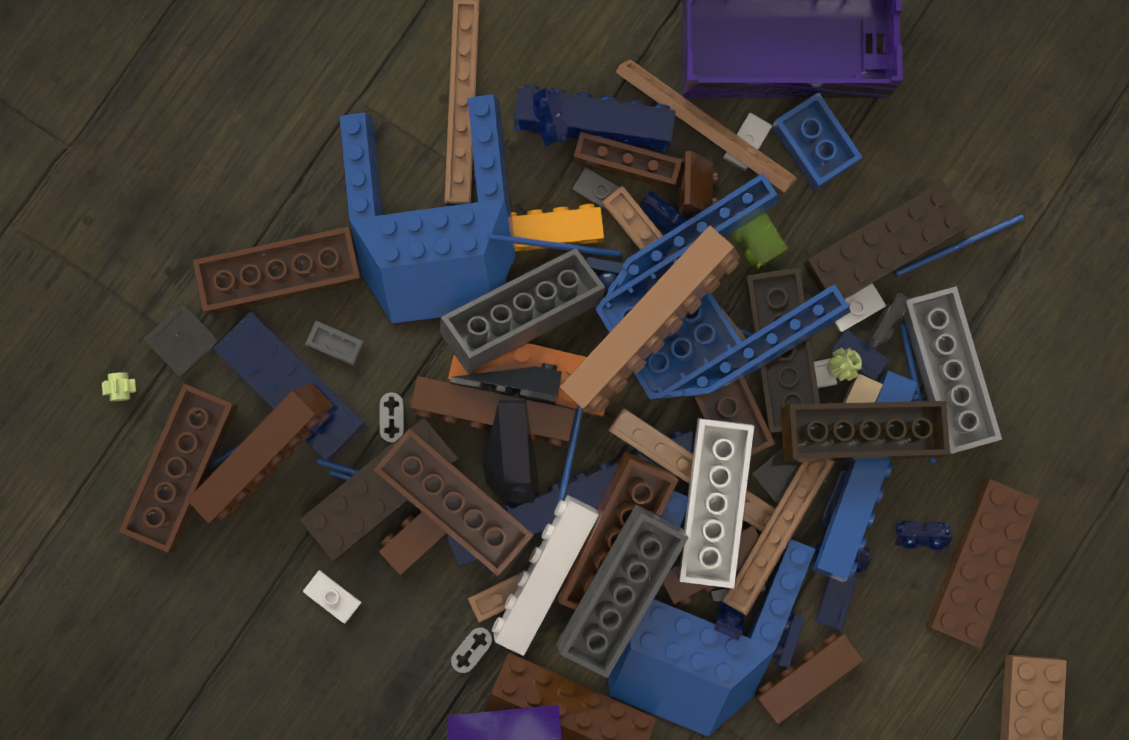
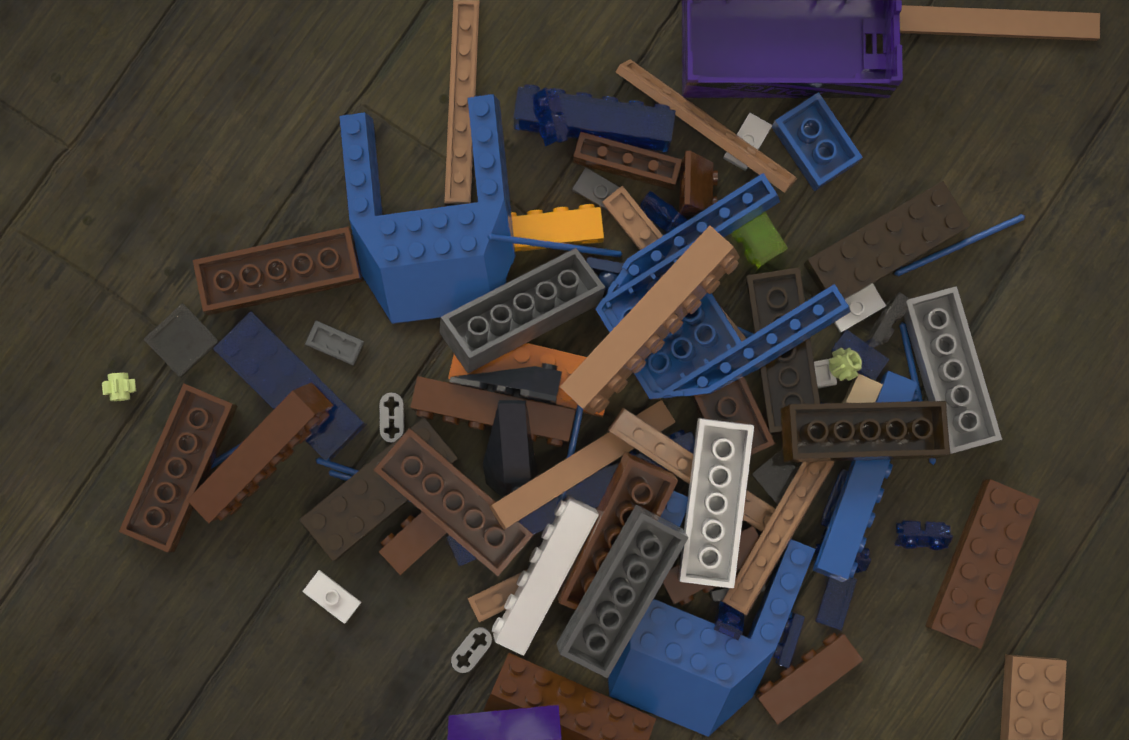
none -> medium nougat tile [490,400,676,530]
none -> medium nougat tile [900,5,1100,41]

